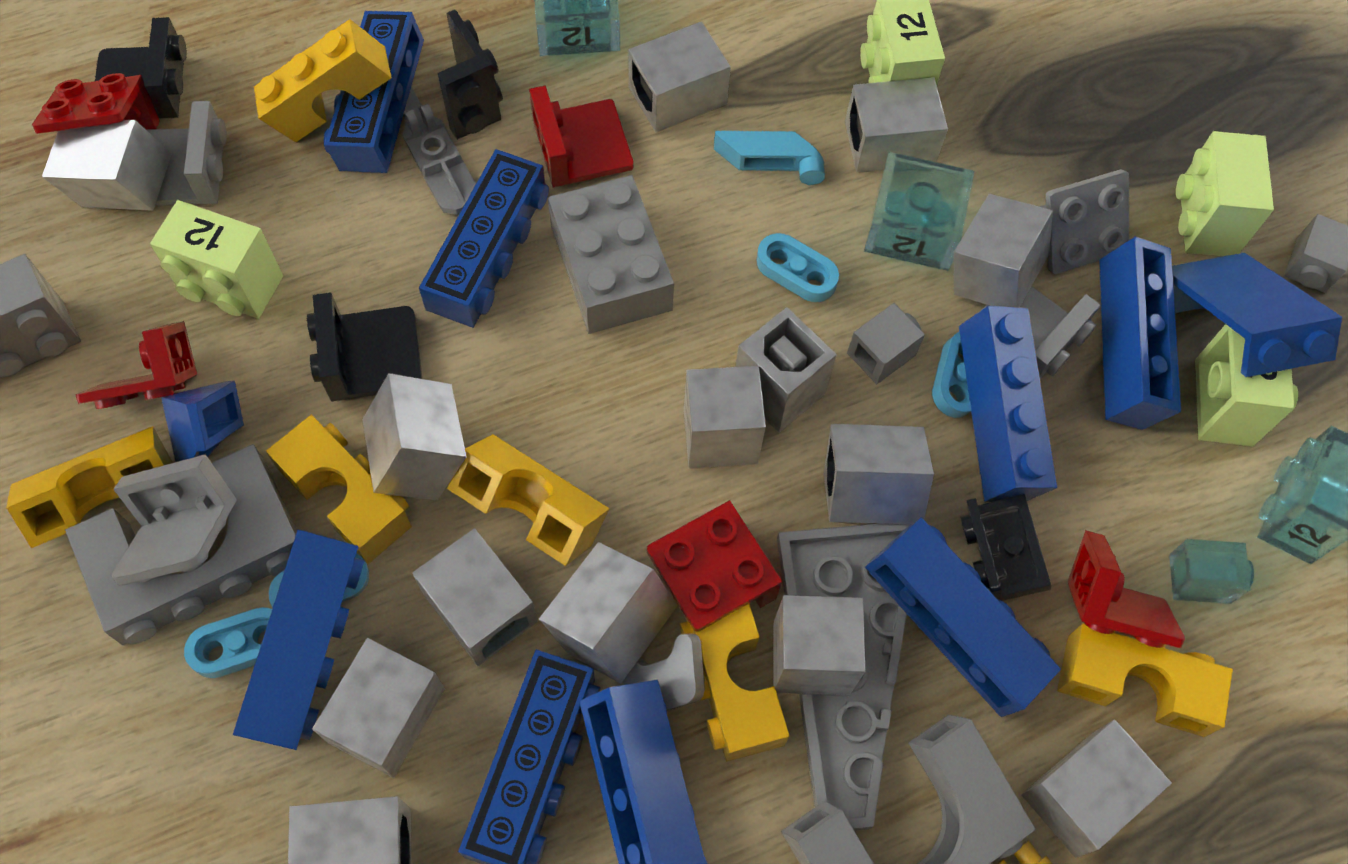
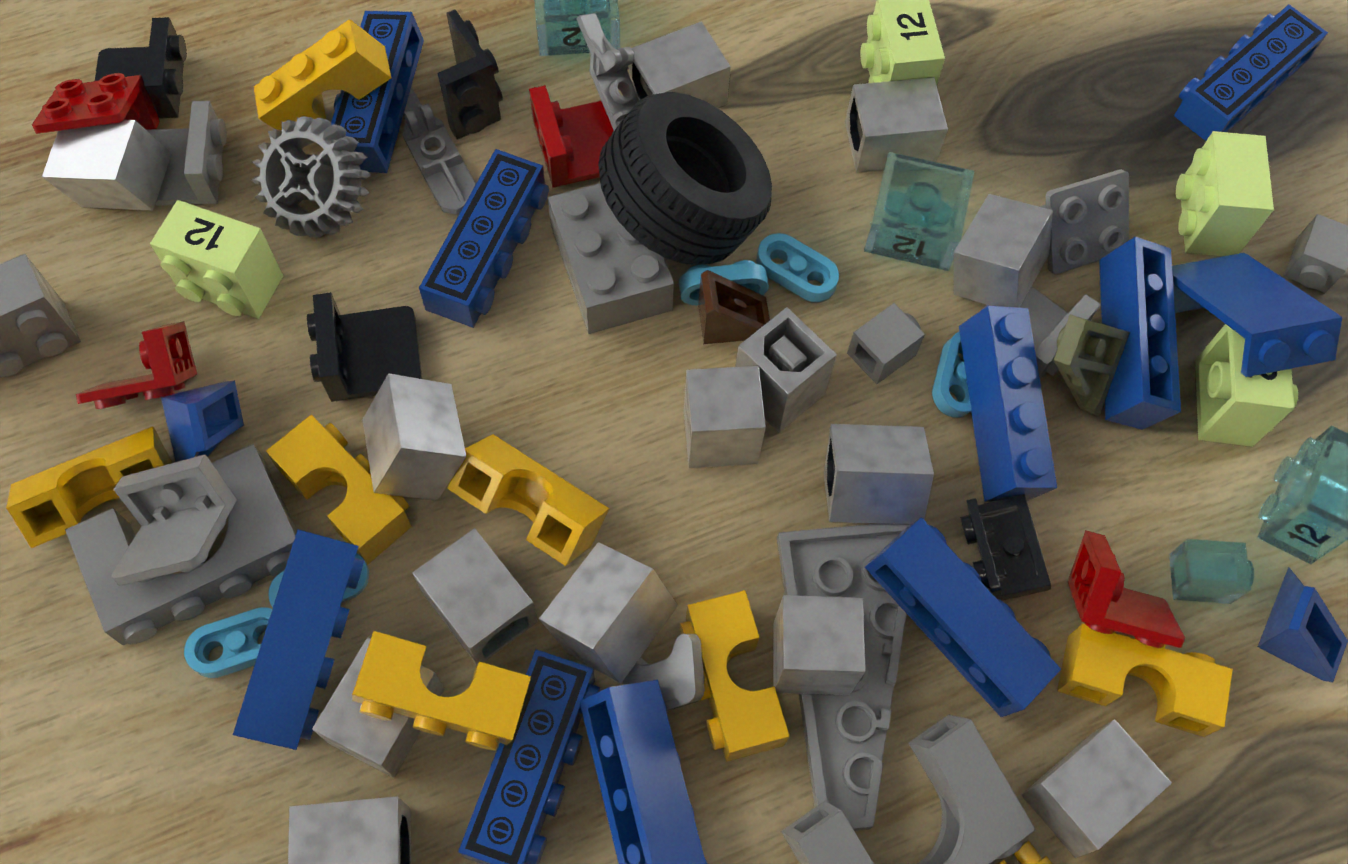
red bracket [647,500,782,632] -> none
medium azure piece [714,131,825,185] -> none
none -> light grey gear [251,116,371,238]
none -> yellow arch [352,631,531,751]
none -> light grey piece [576,13,639,130]
none -> black tyre [598,92,772,265]
none -> medium azure plate [679,260,769,306]
none -> reddish brown slope [698,270,770,344]
none -> olive wing [1054,315,1130,416]
none -> blue brick [1174,4,1328,141]
none -> blue slope [1257,567,1348,683]

